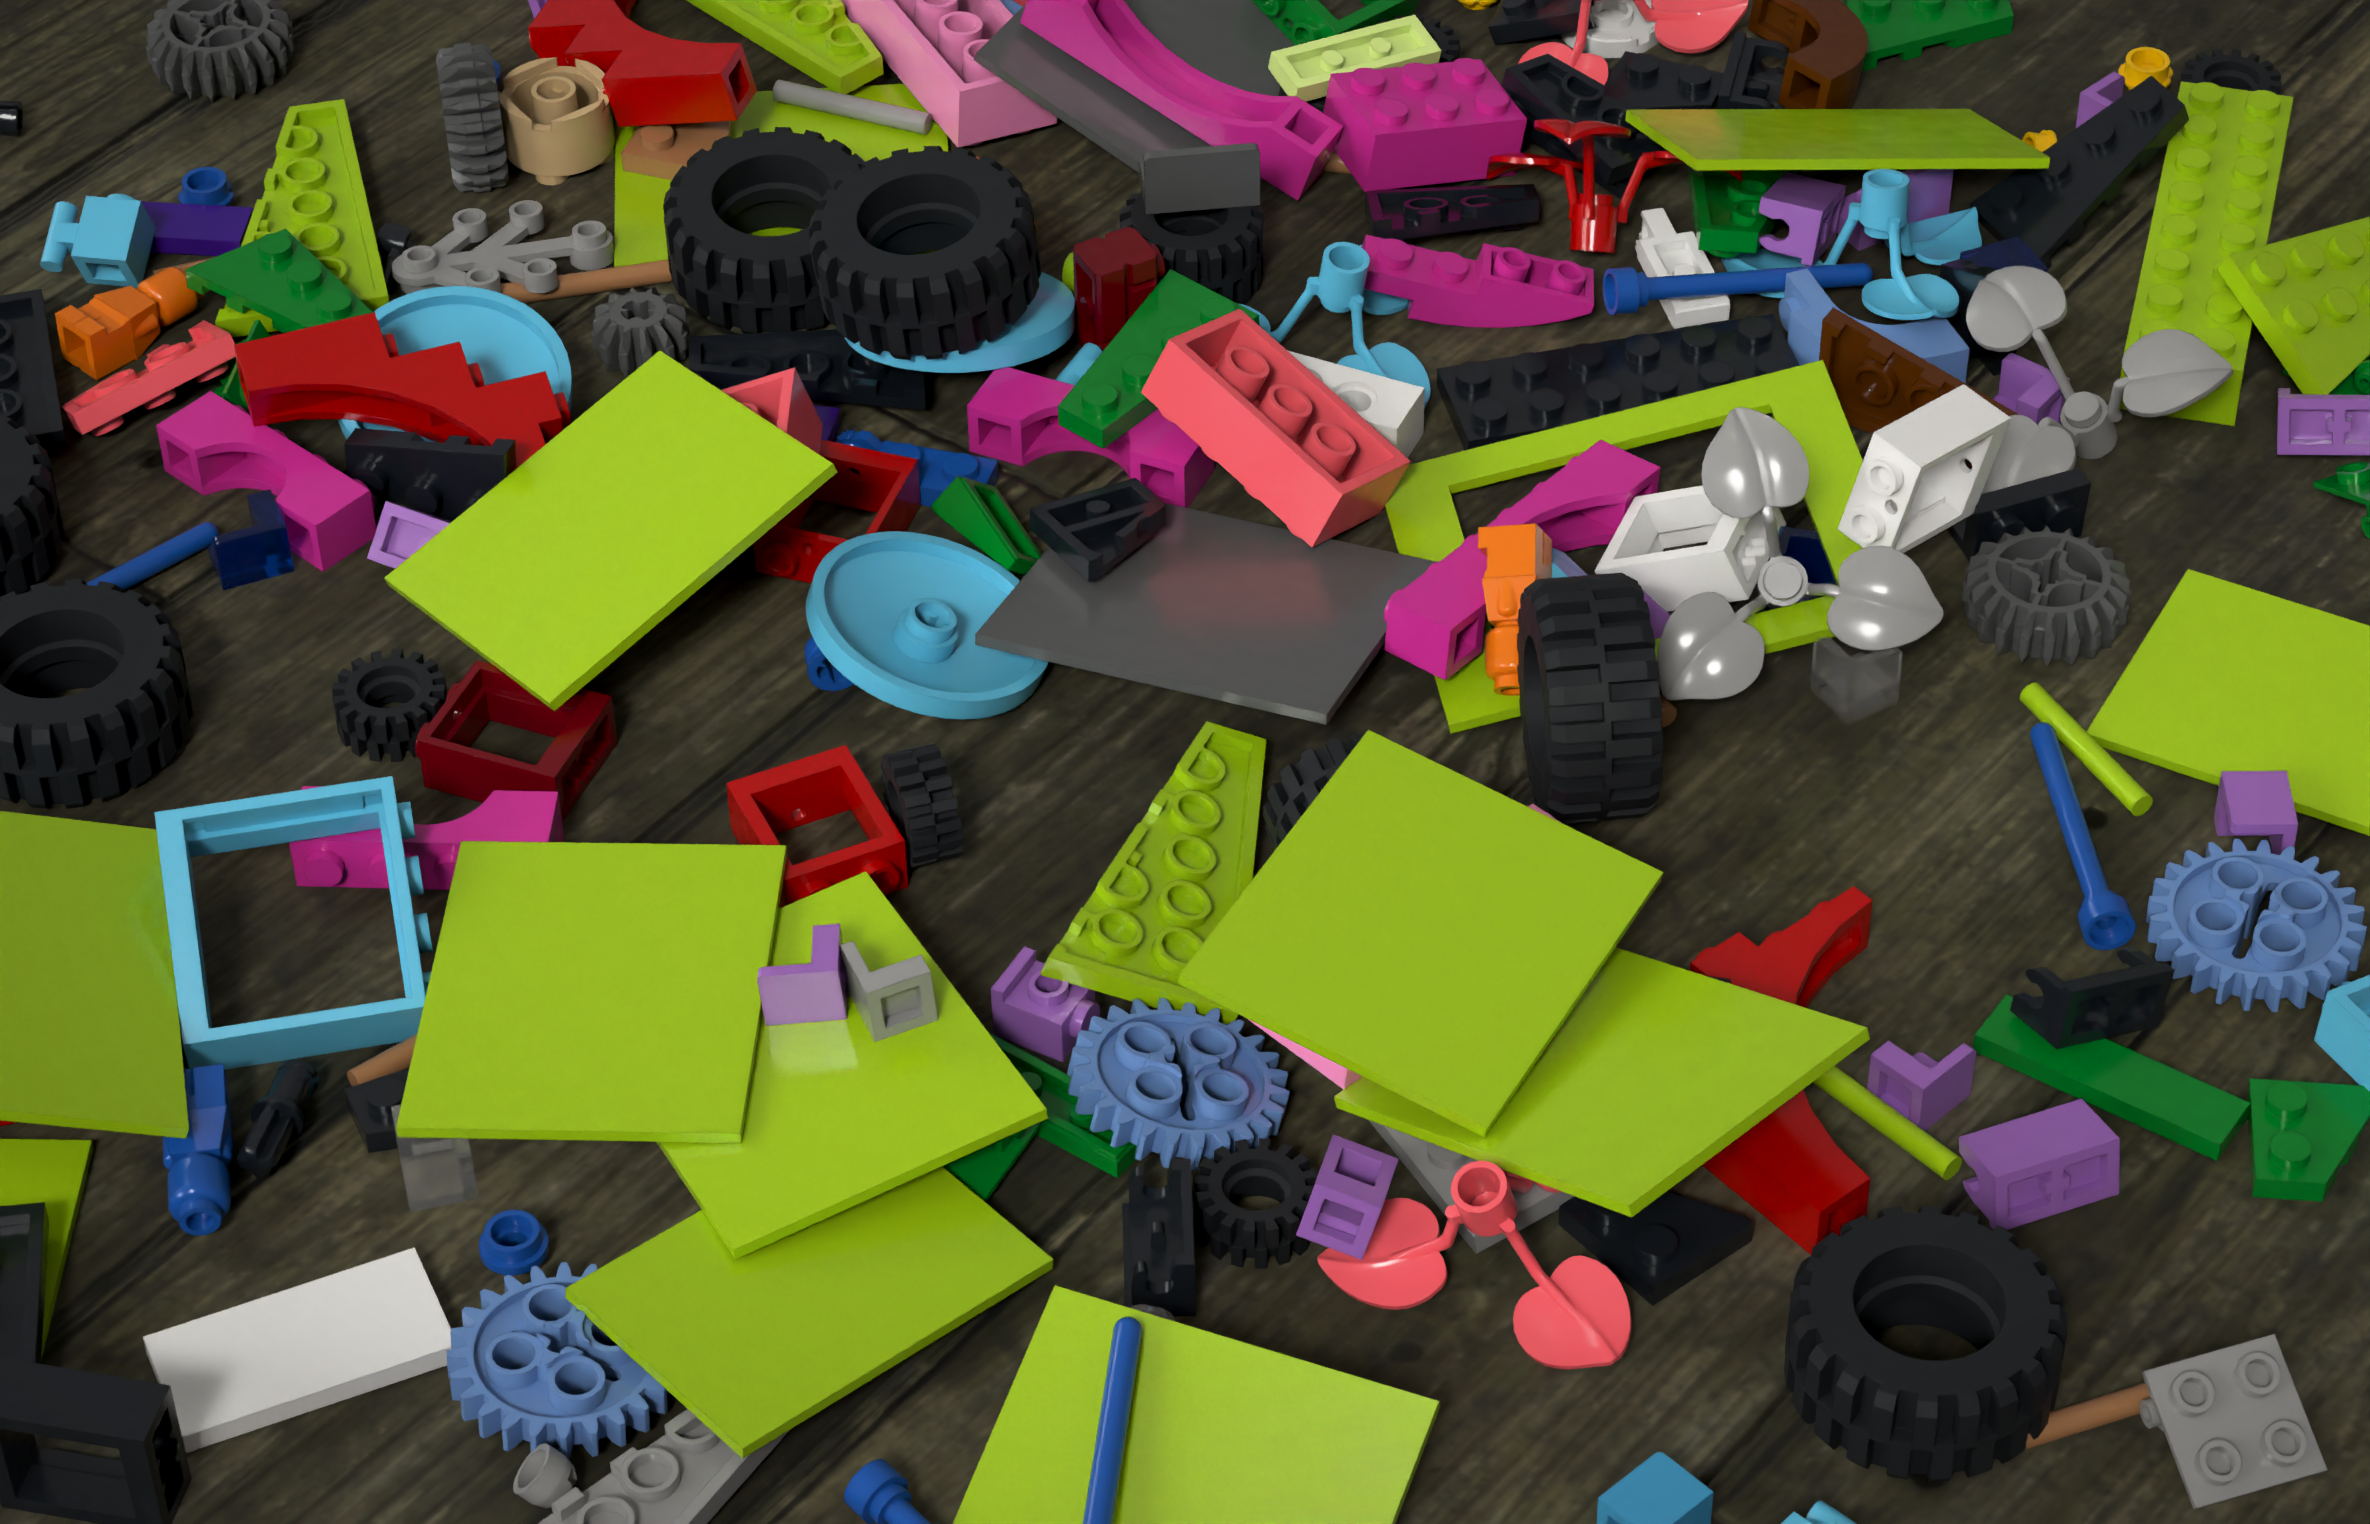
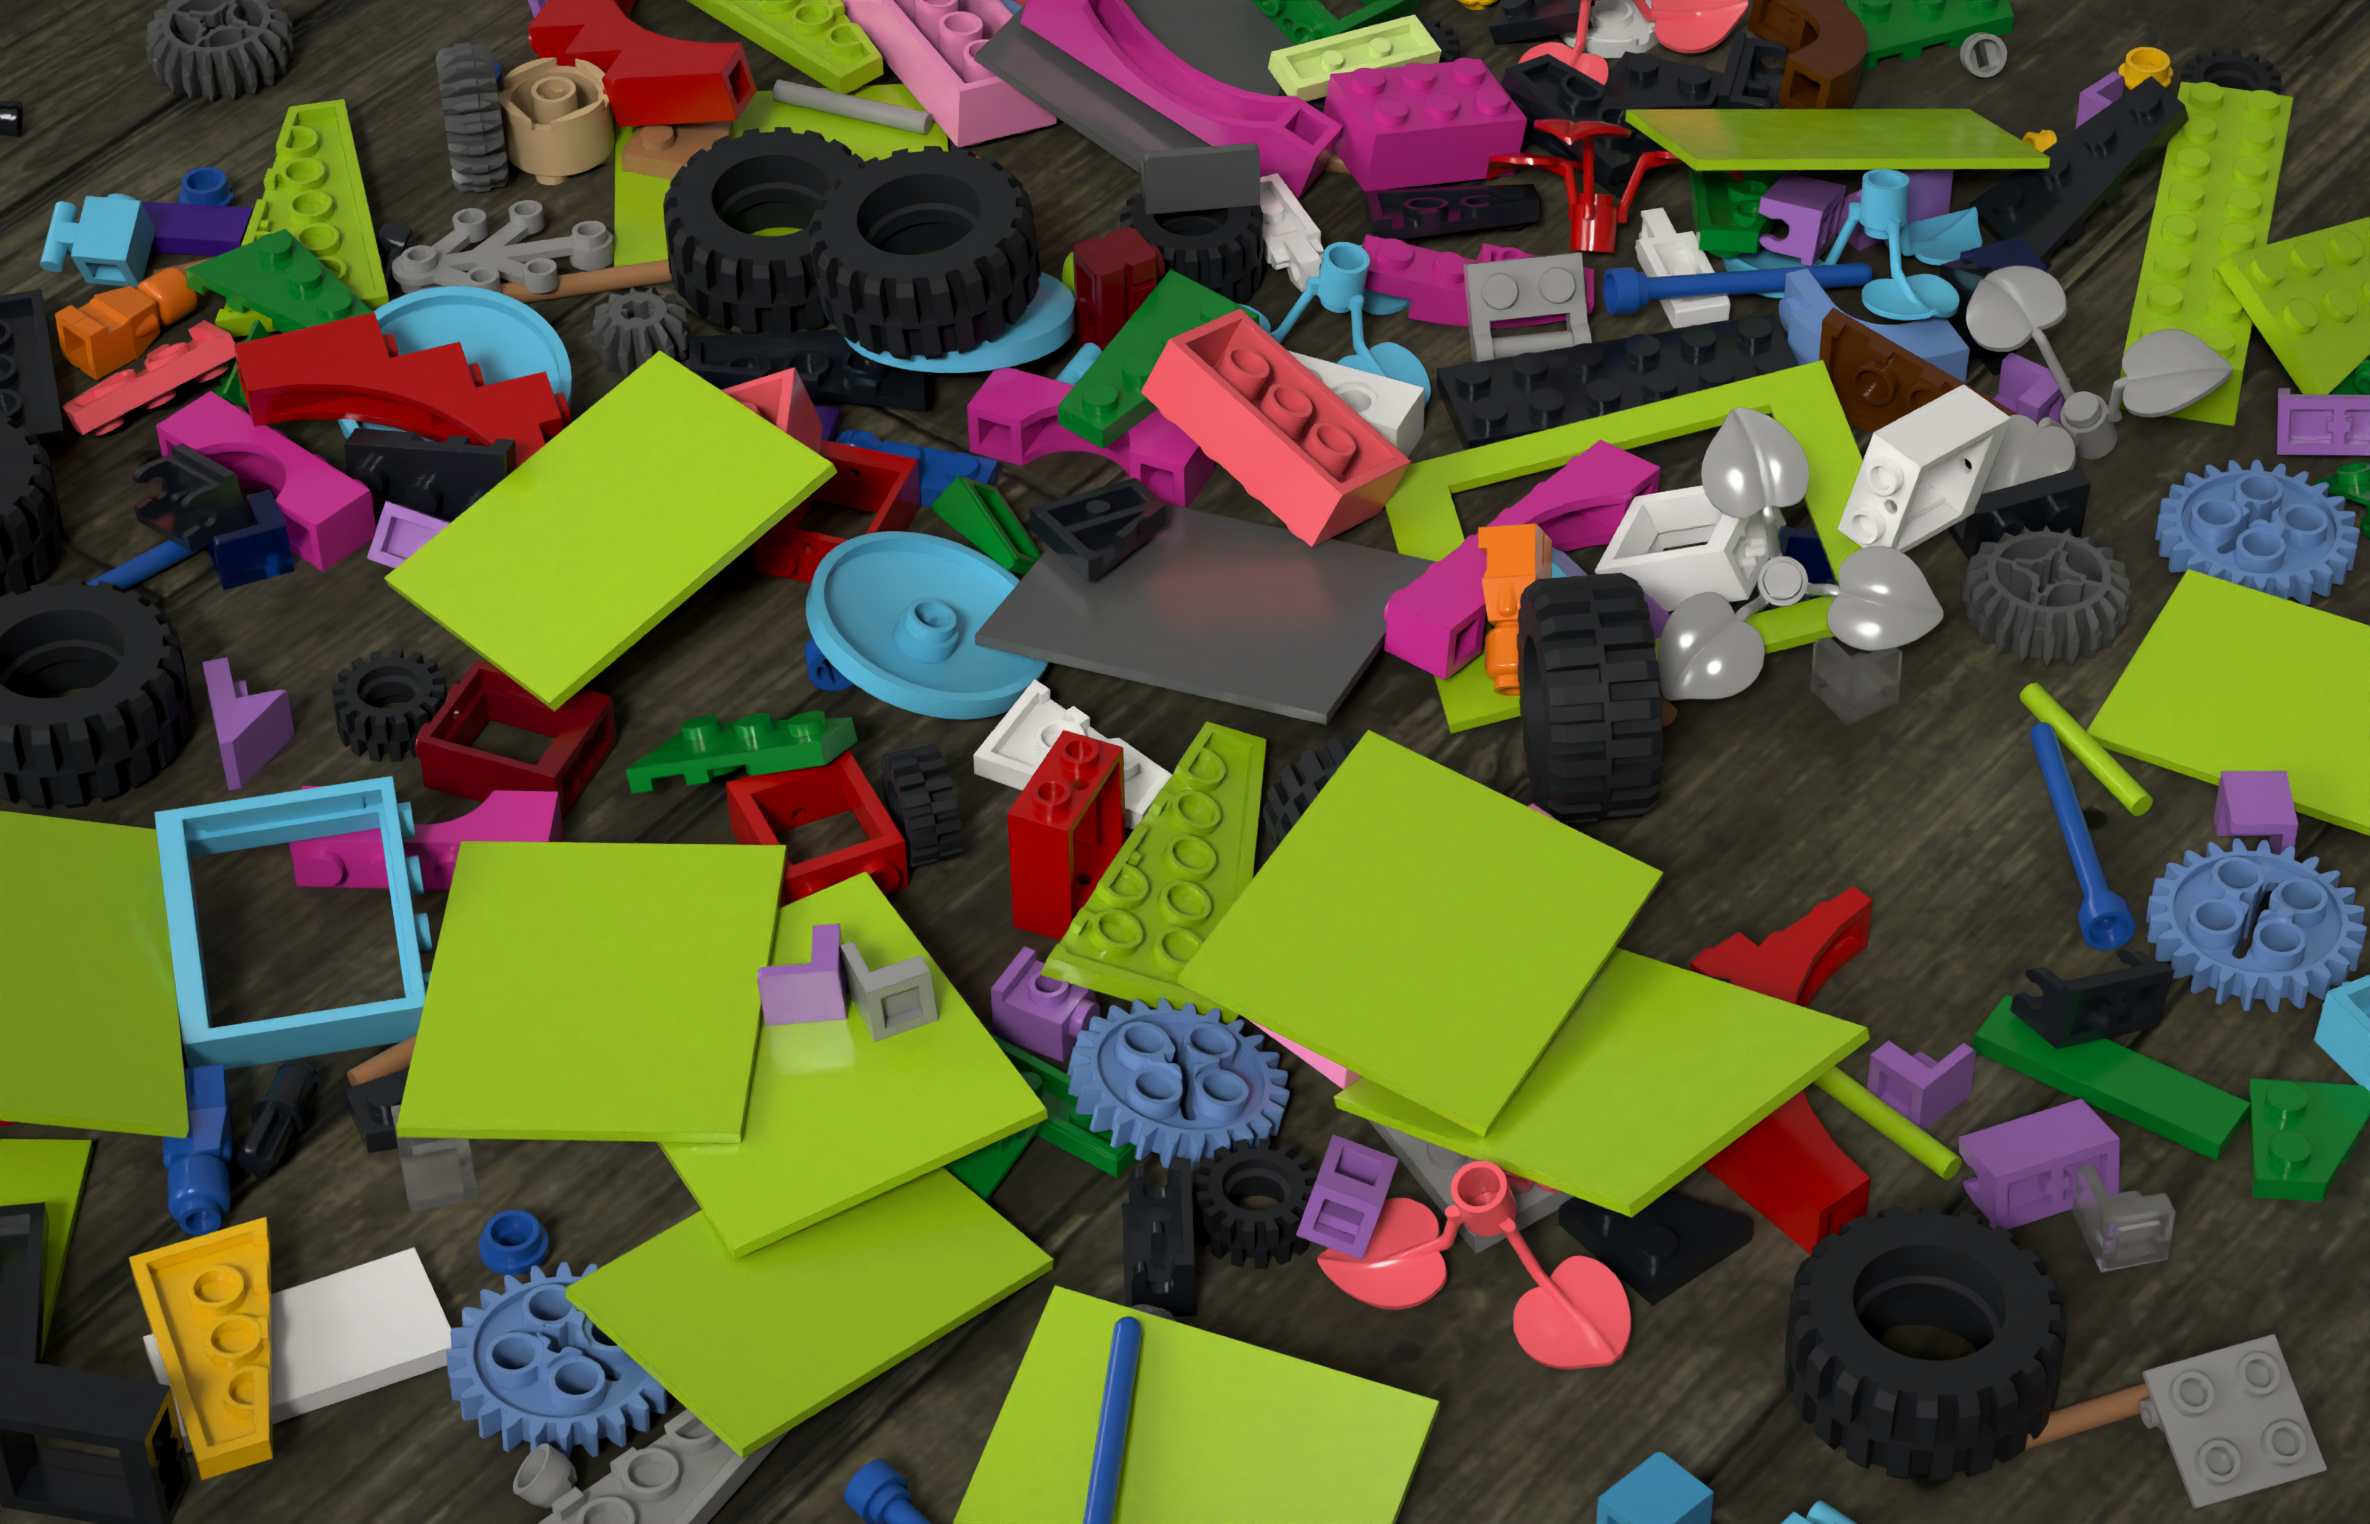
none -> yellow wing [129,1217,273,1480]
none -> black hinge [132,443,250,552]
none -> medium lavender slope [202,657,294,790]
none -> green wing [626,711,858,794]
none -> white wing [973,679,1172,830]
none -> red window [1007,730,1126,941]
none -> white hinge [1260,173,1324,292]
none -> light grey plate [1463,252,1592,362]
none -> light grey hinge [1960,32,2007,78]
none -> clear panel [2072,1165,2175,1272]
none -> medium blue gear [2155,460,2360,605]

